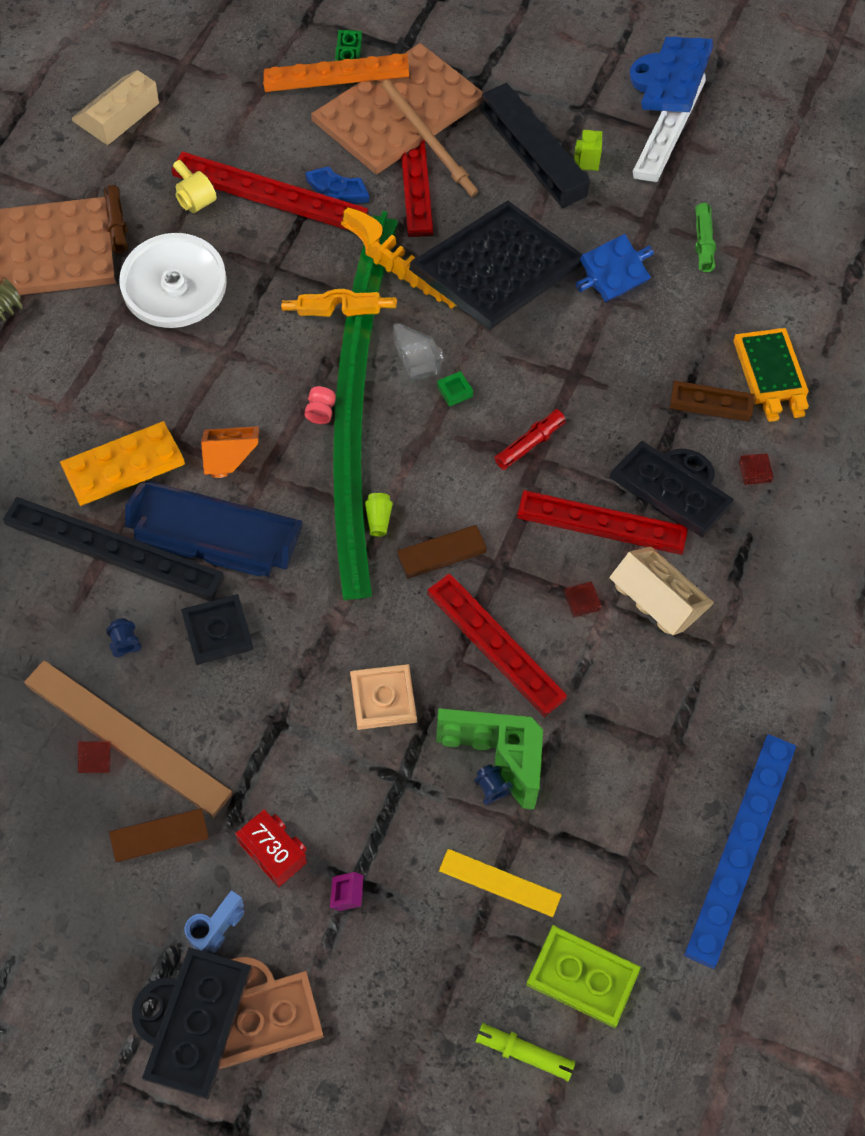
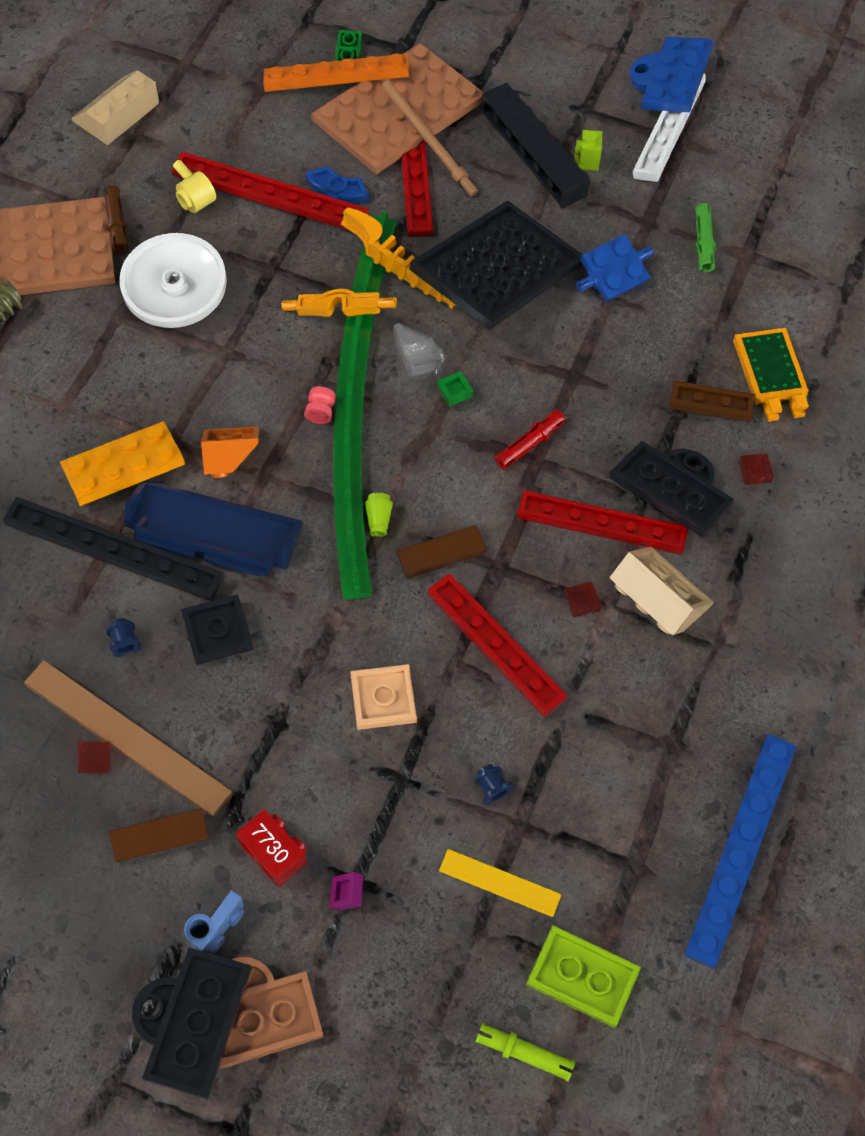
bright green bracket [436,708,543,809] -> none

